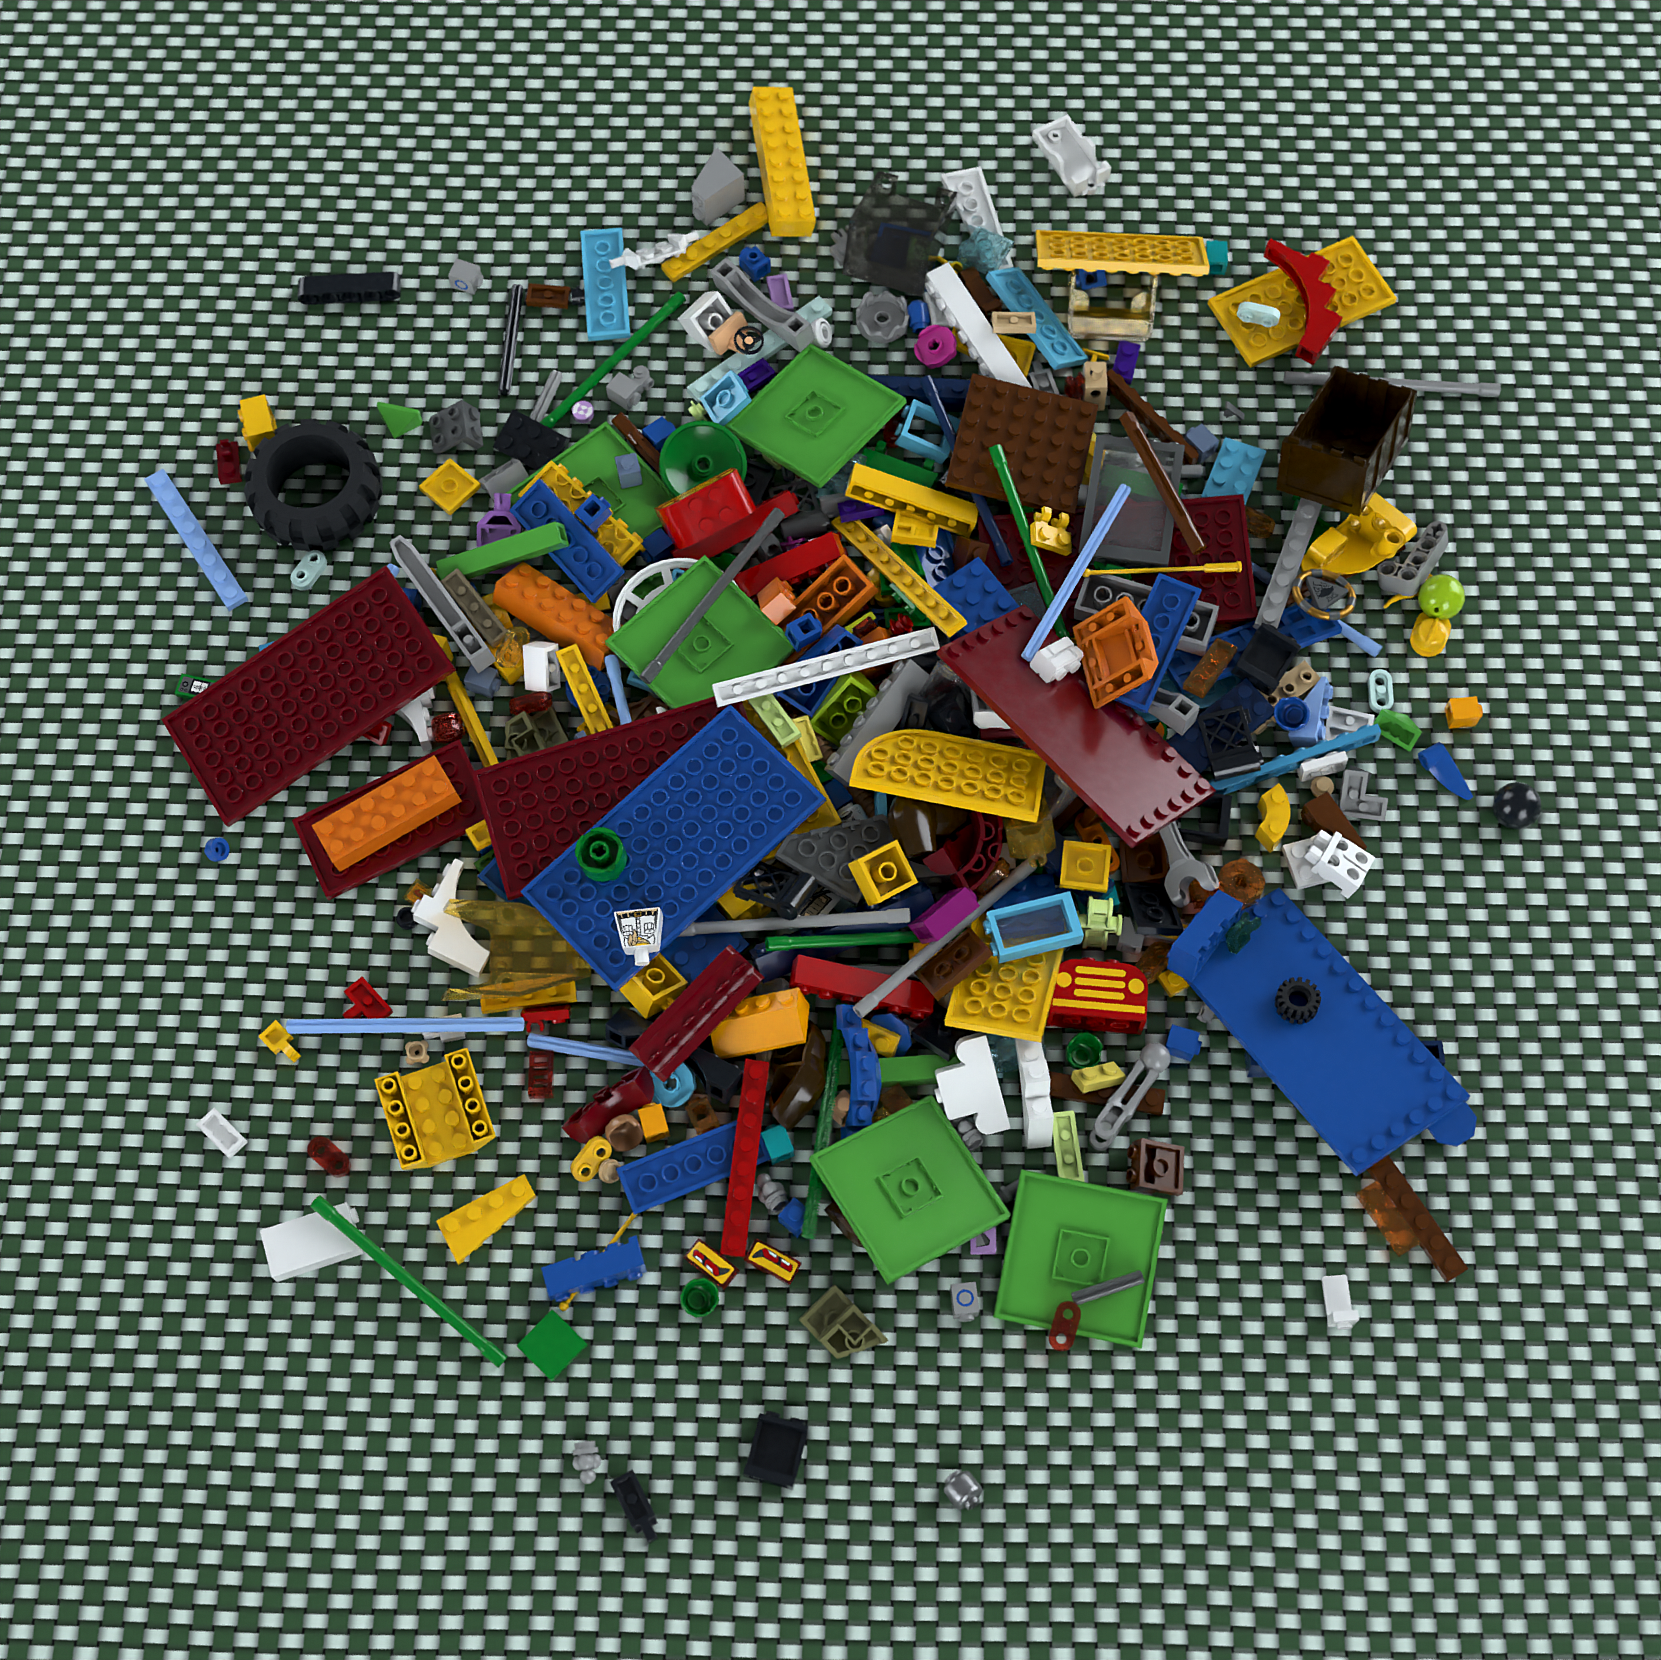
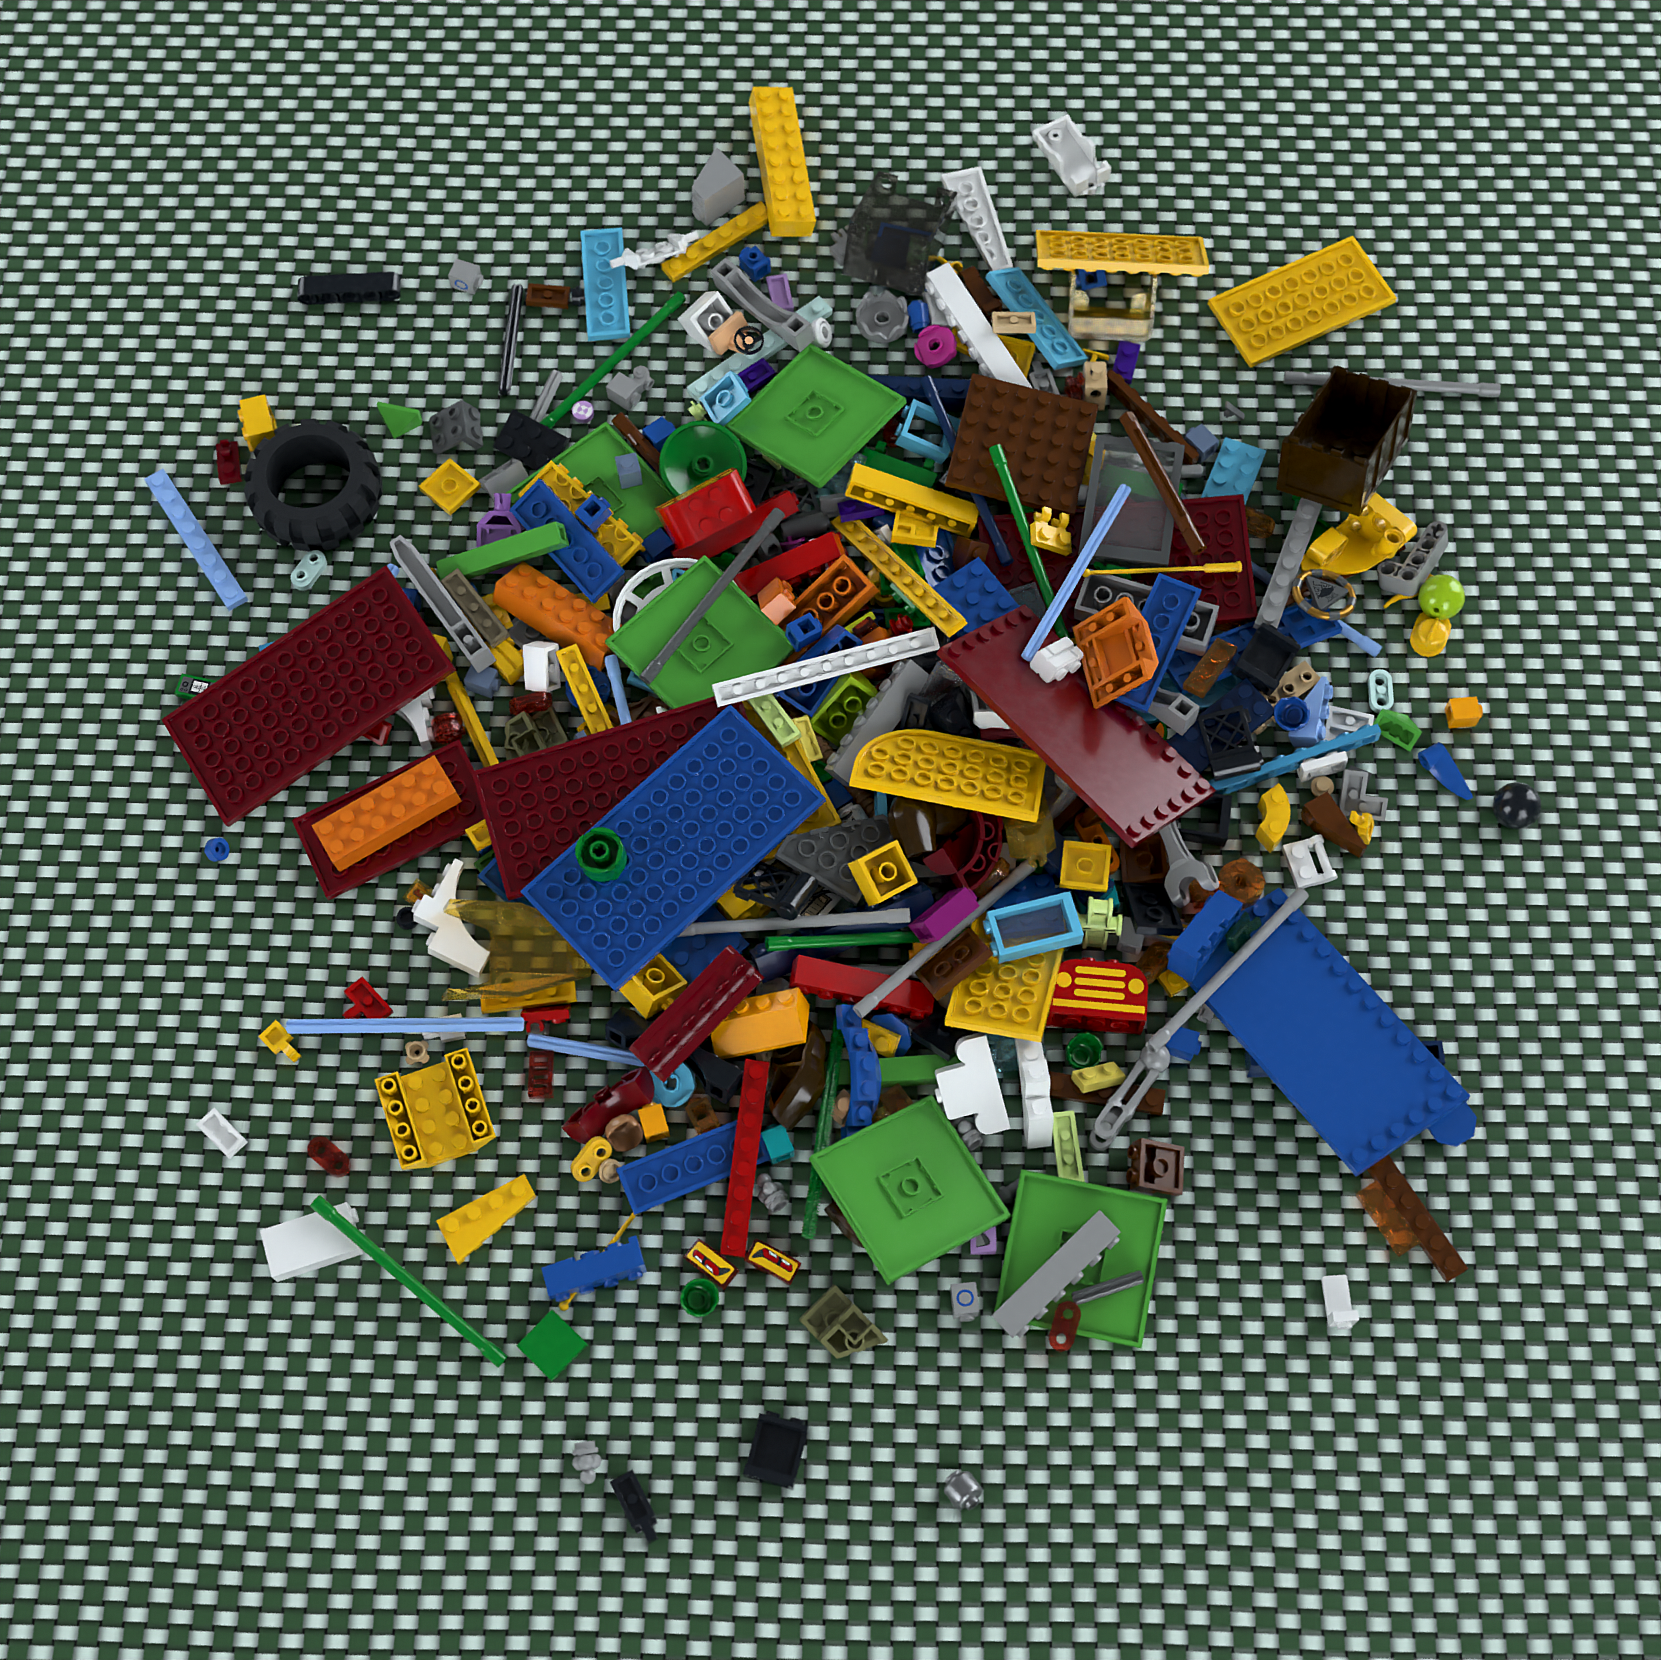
clear yellow plate [495,626,530,668] -> none
white torso [614,907,663,966] -> none
blue brick [778,1197,806,1238] -> none
clear light blue slope [956,226,1014,275] -> none
teal brick [1205,240,1228,275] -> none
light aqua plate [1237,302,1280,327] -> none
red arch [1263,239,1343,365] -> none
black tyre [1275,977,1321,1024] -> none
white hips [1304,830,1375,899] -> none
none -> light grey brick [991,1210,1121,1338]
none -> light grey piece [1145,888,1309,1054]
none -> yellow plate [1349,811,1375,845]

